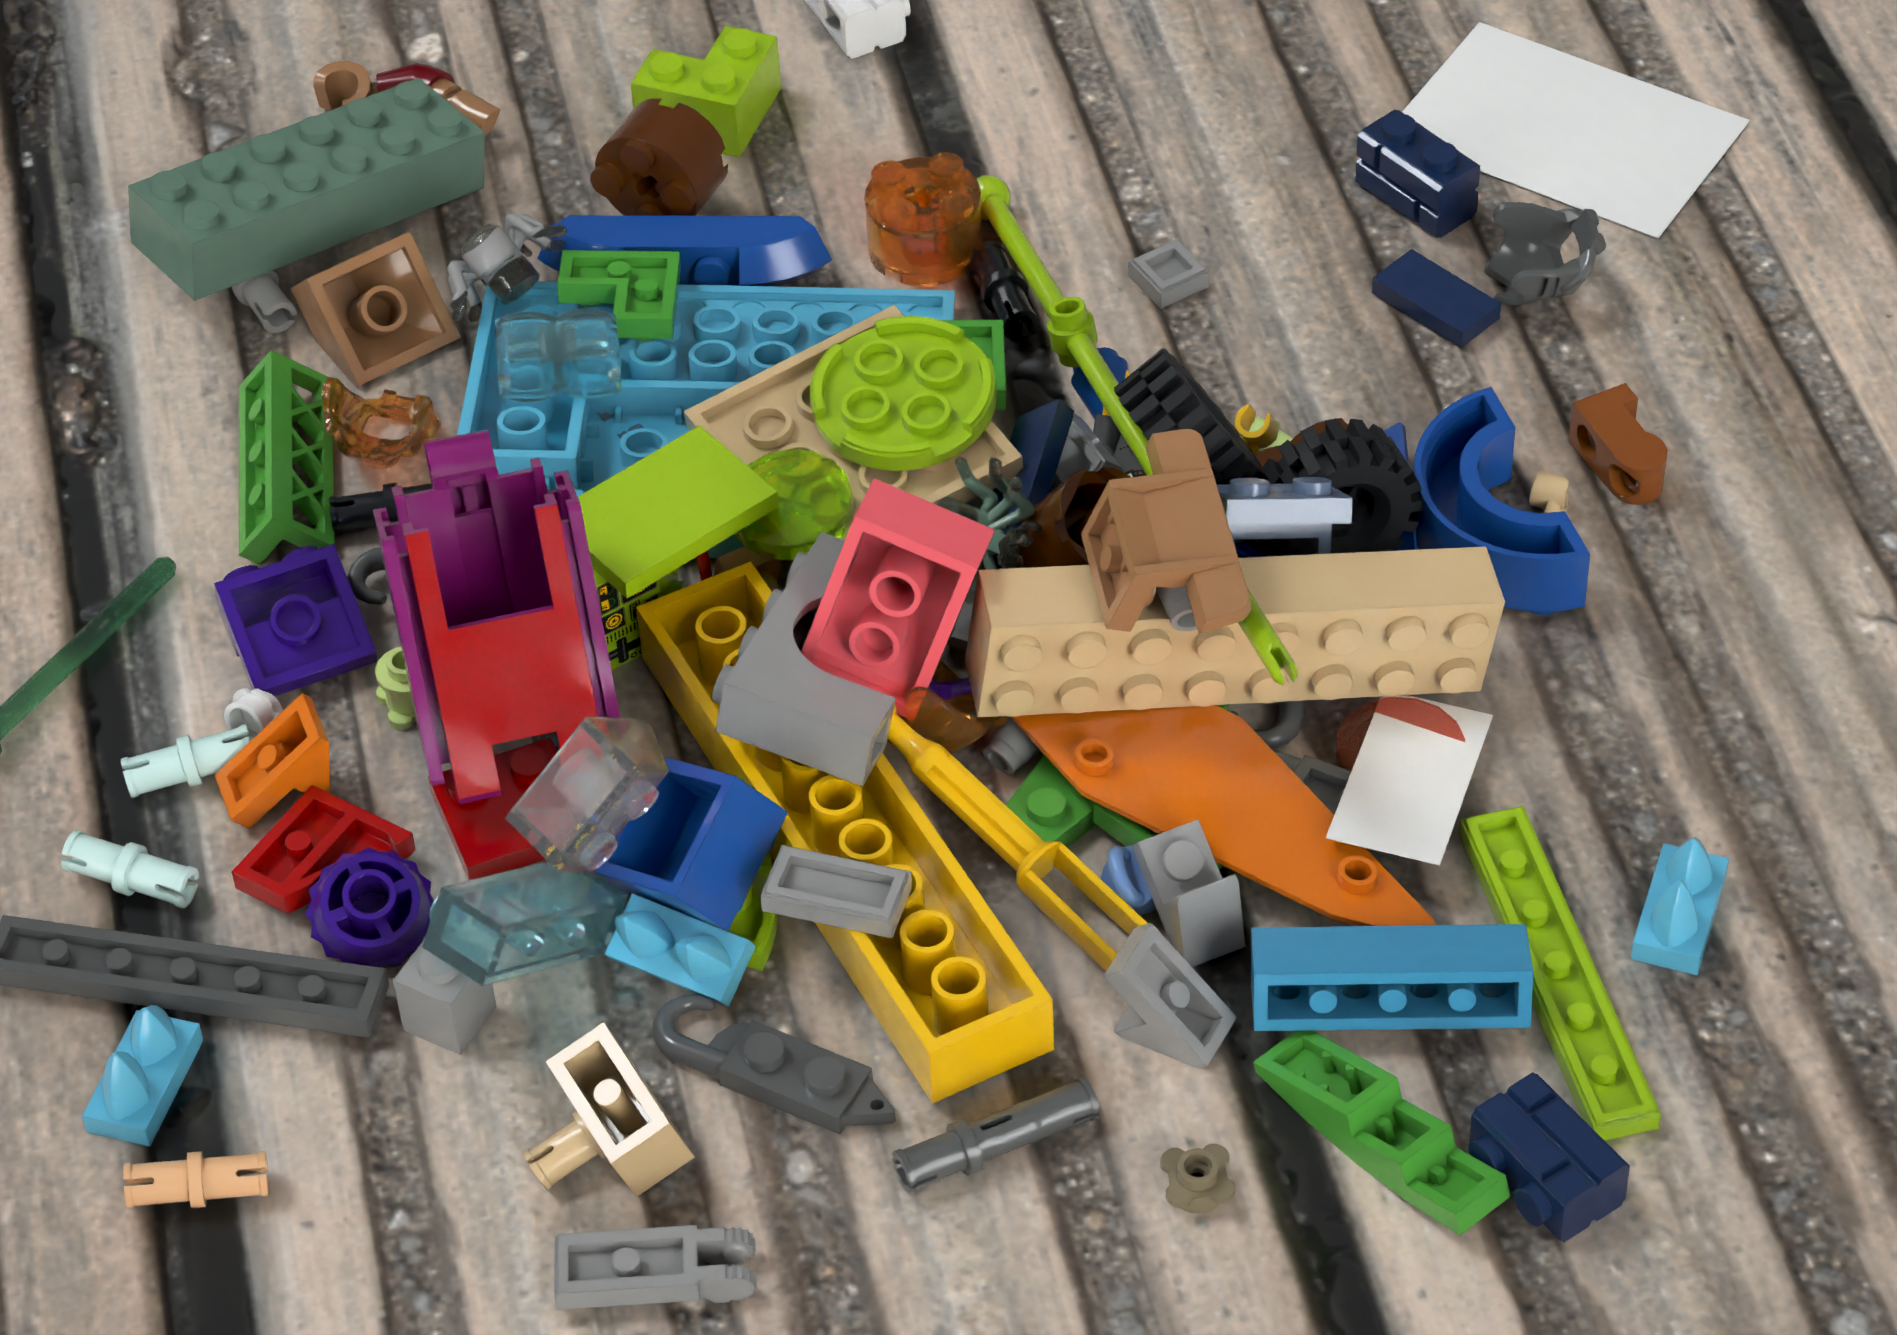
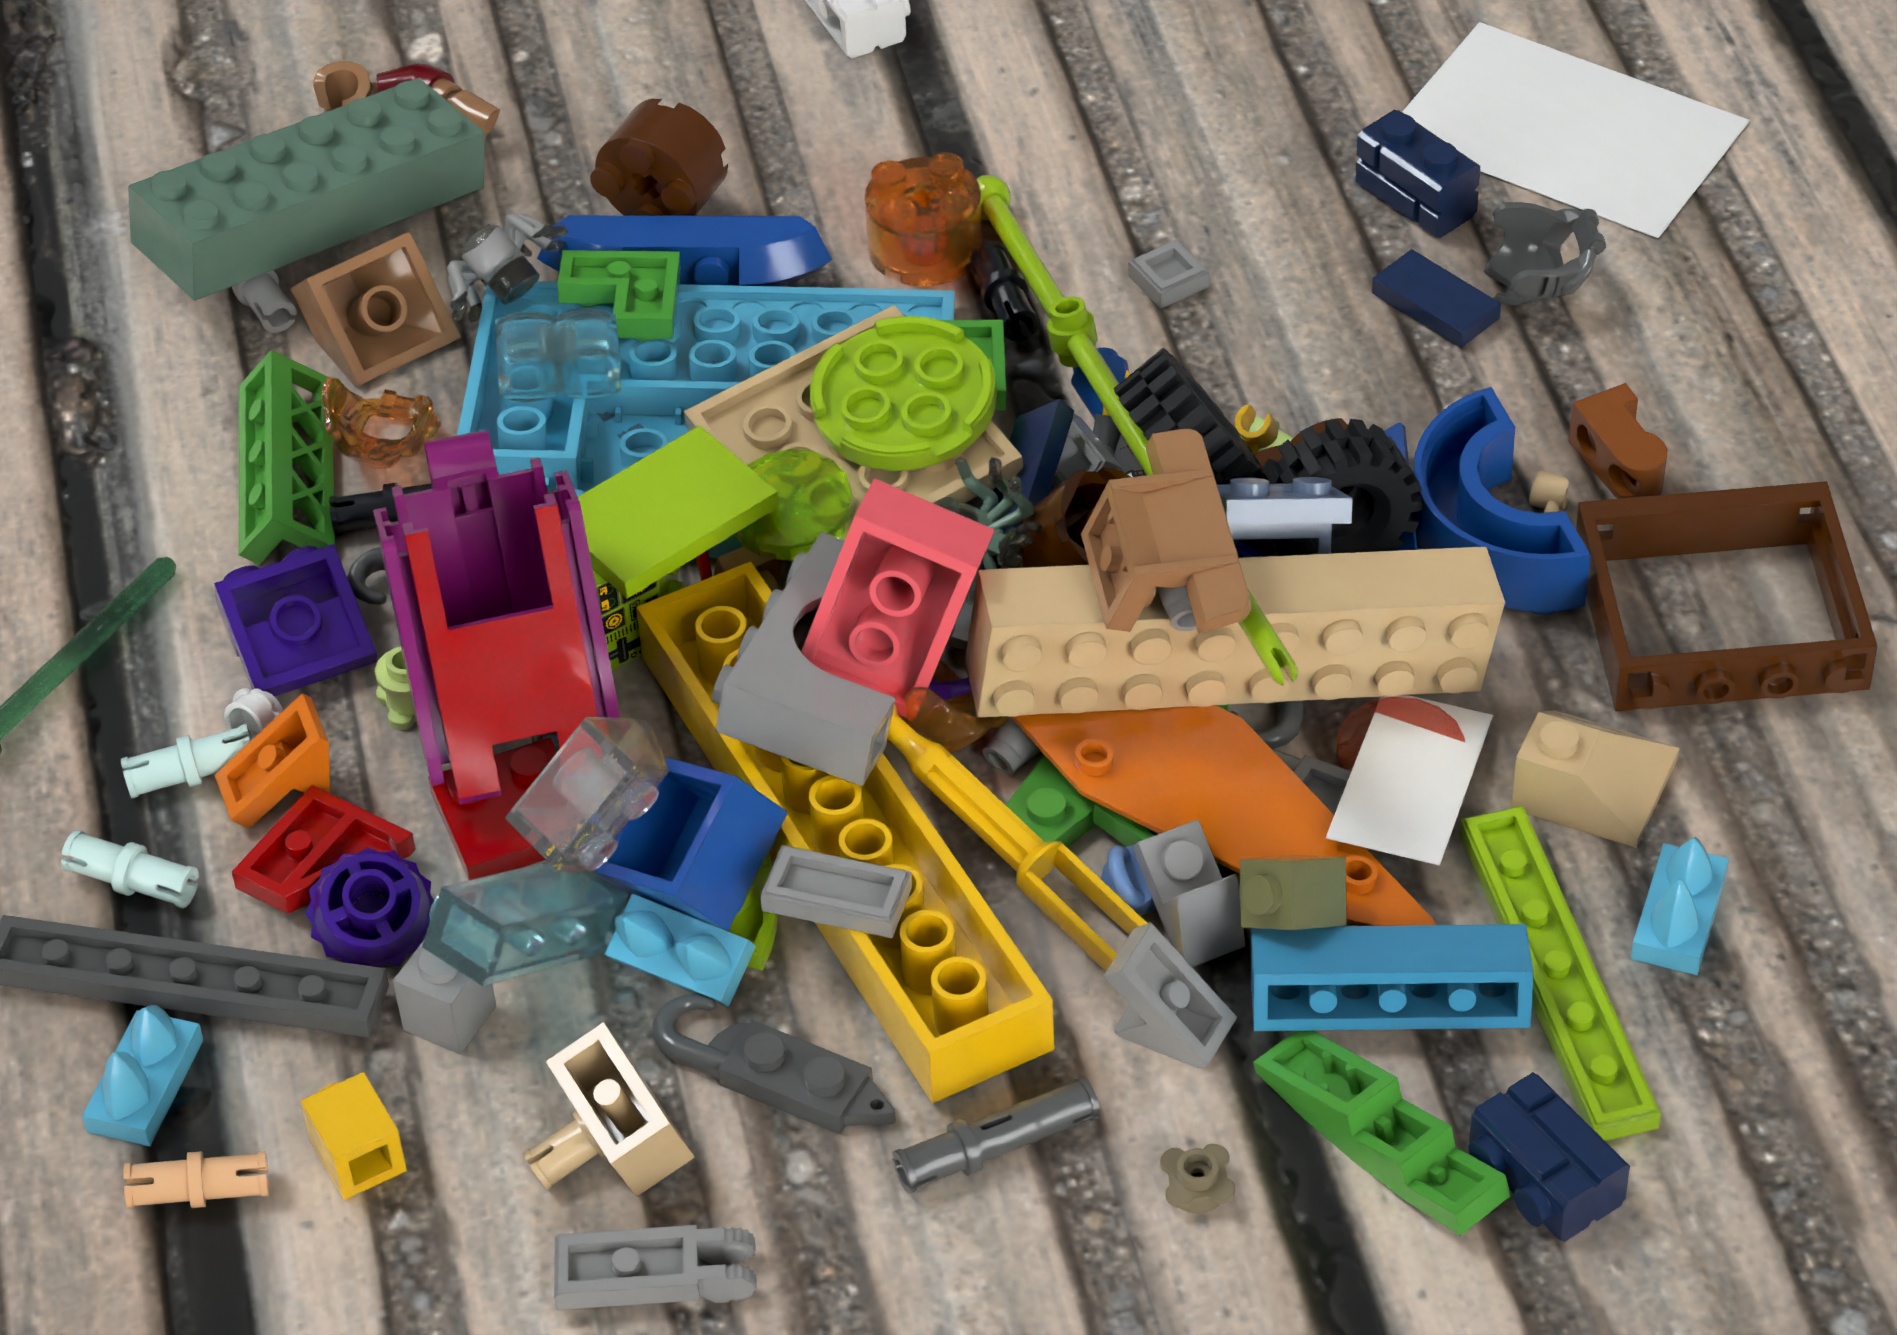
lime brick [630,25,781,158] -> none
none -> yellow brick [300,1072,407,1200]
none -> olive brick [1239,855,1347,930]
none -> tan slope [1511,710,1680,848]
none -> reddish brown window [1576,481,1878,711]

